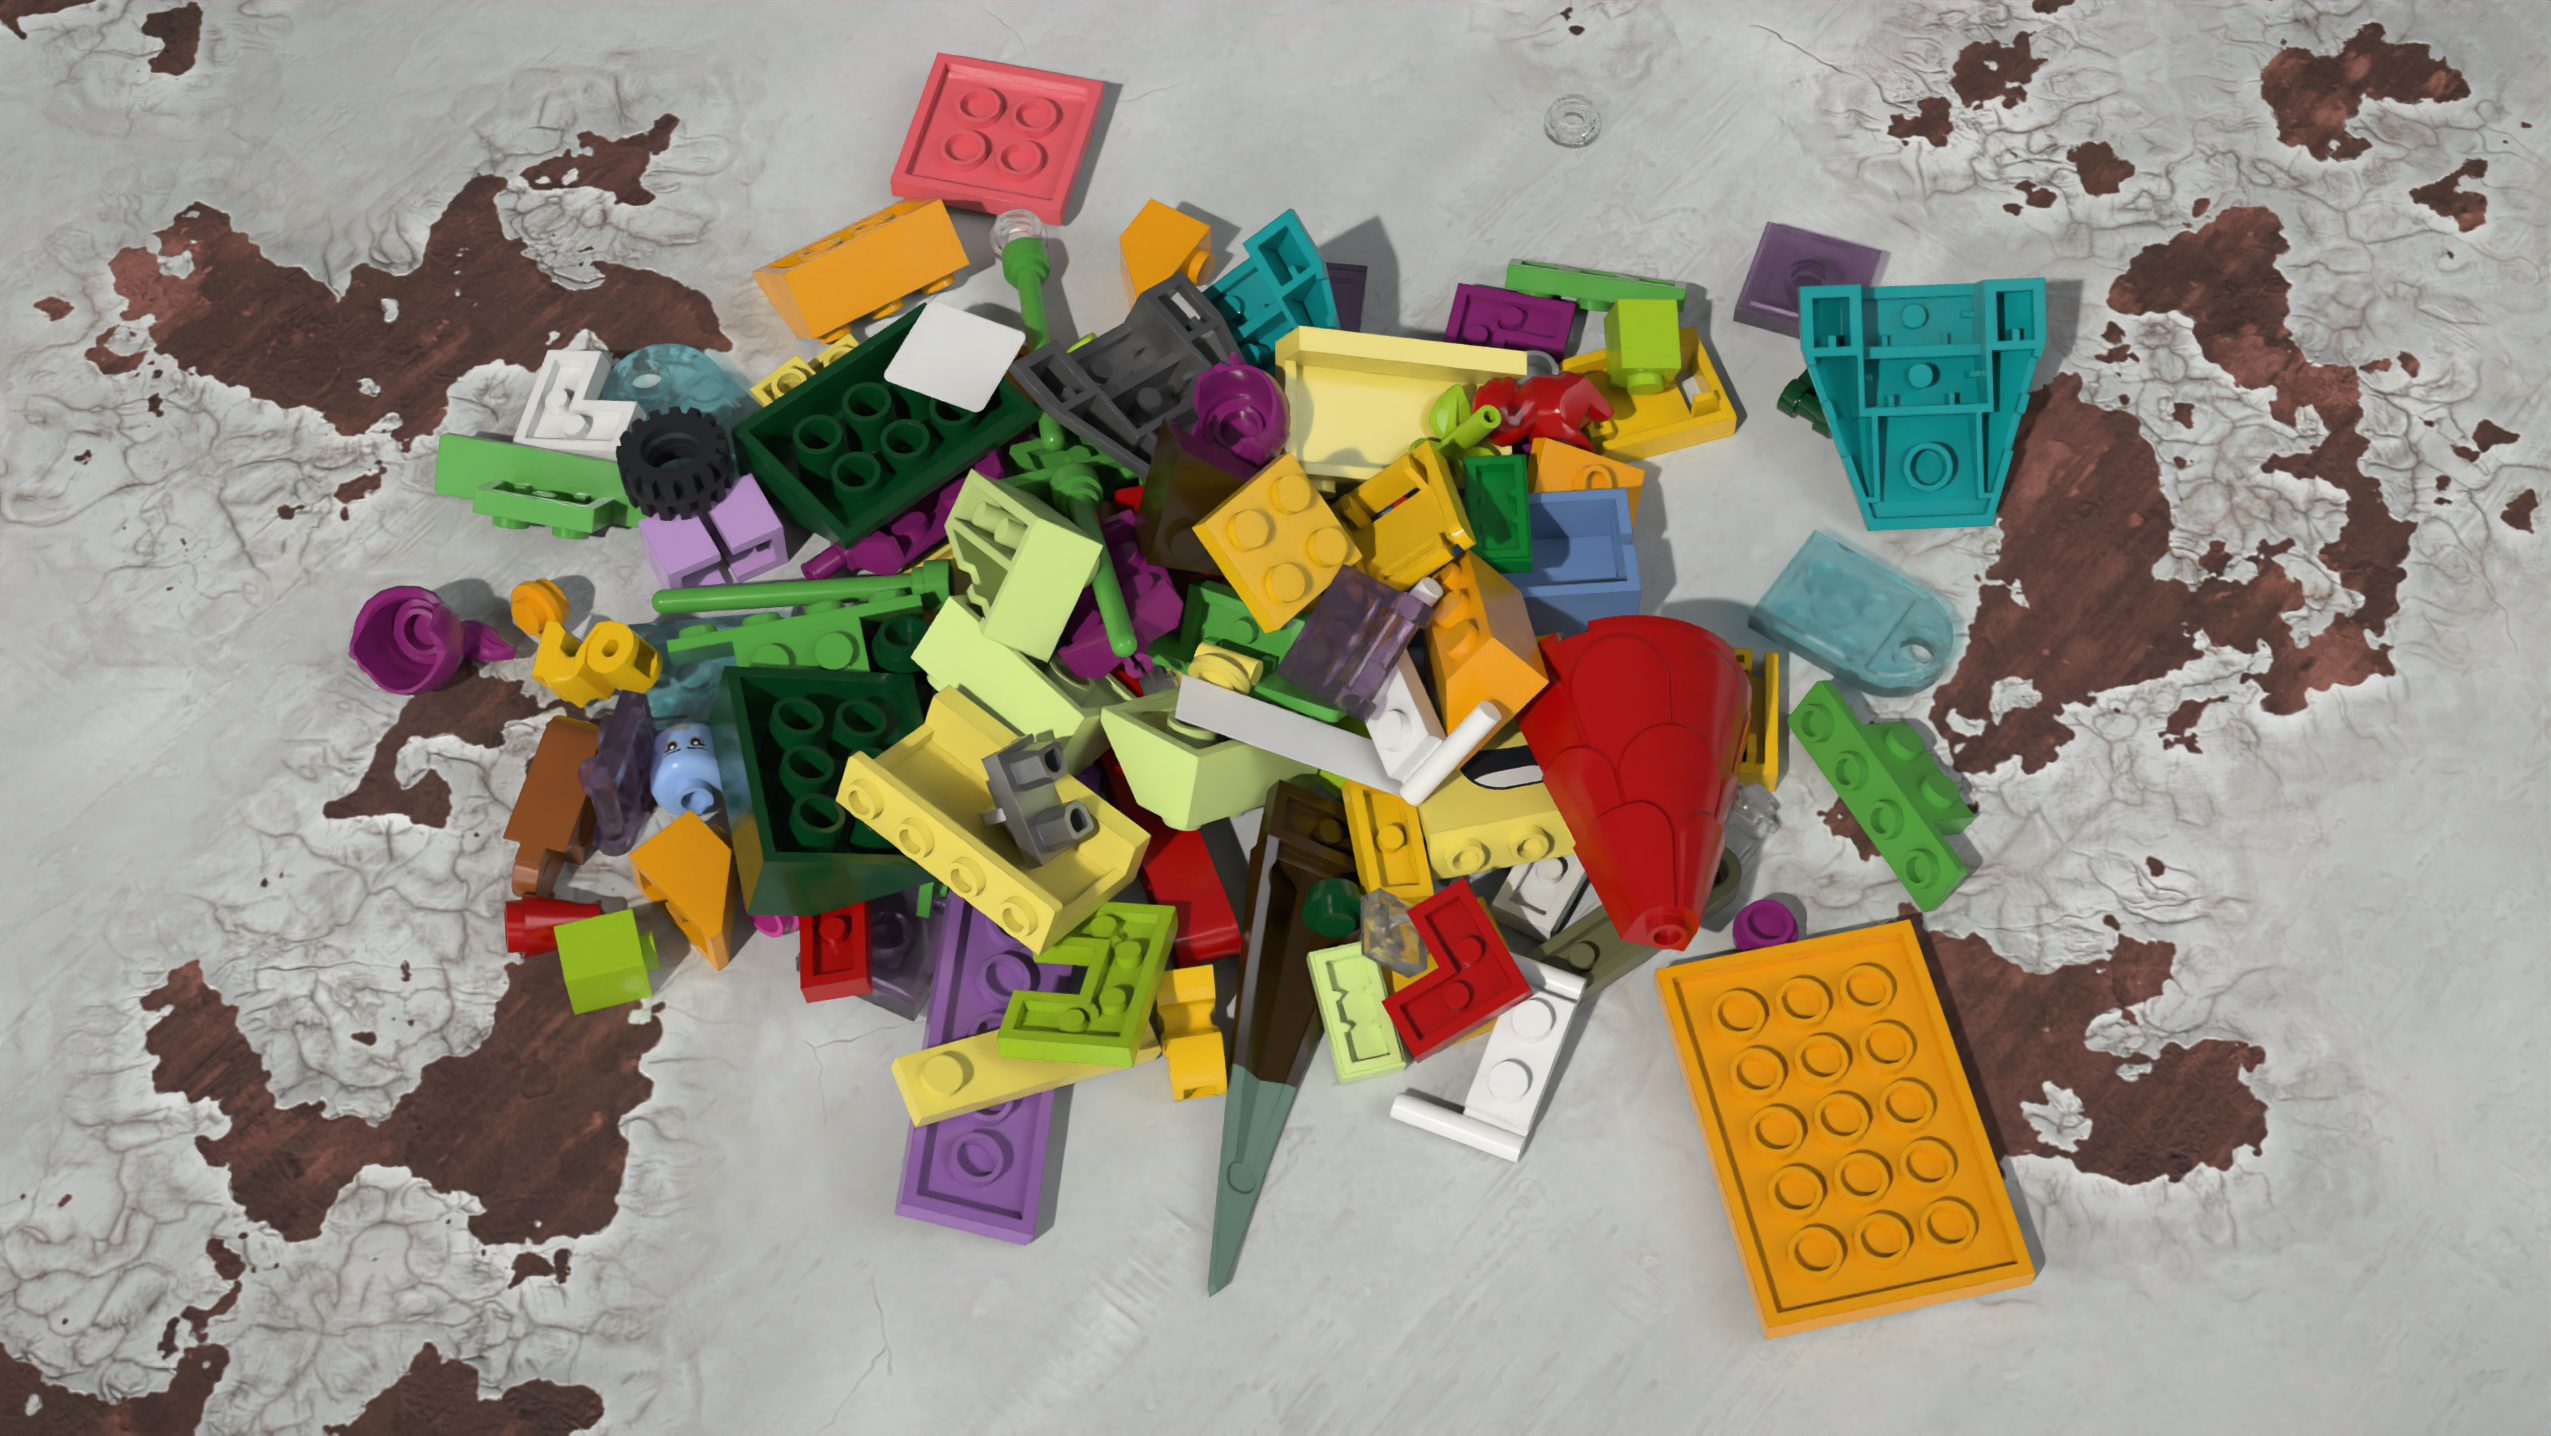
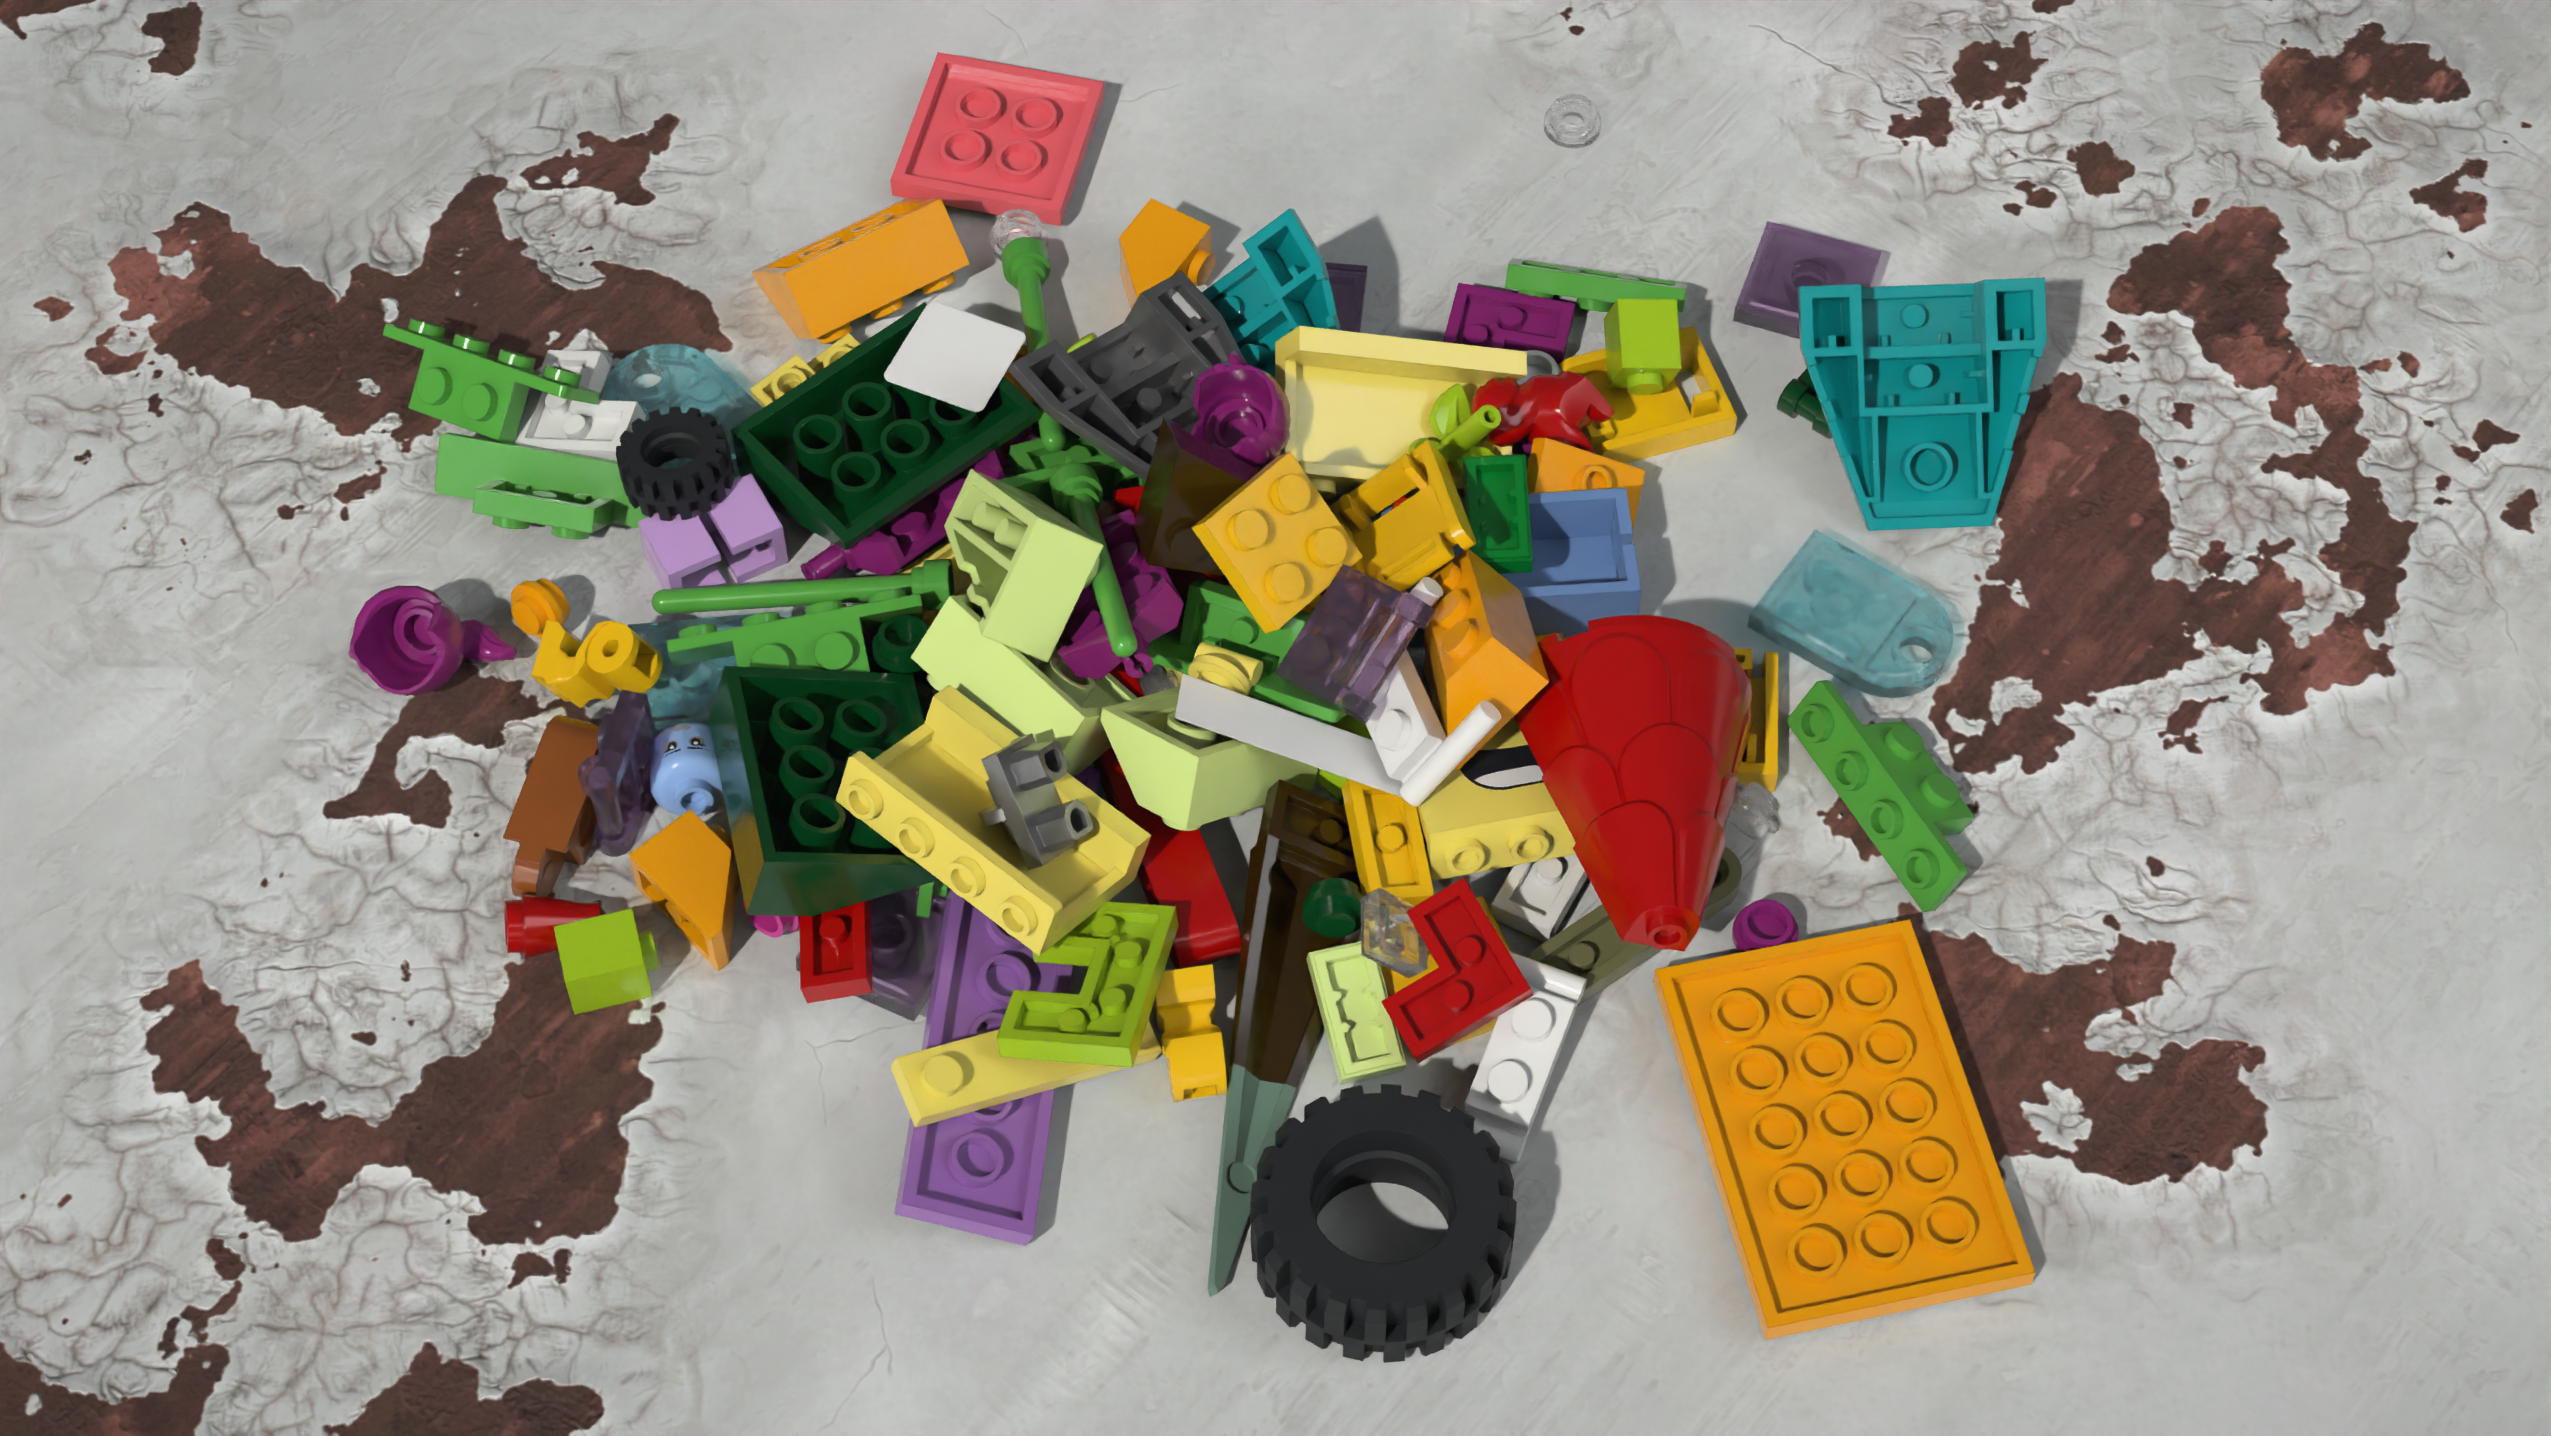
none -> bright green bracket [382,318,600,443]
none -> black tyre [1250,1084,1517,1363]

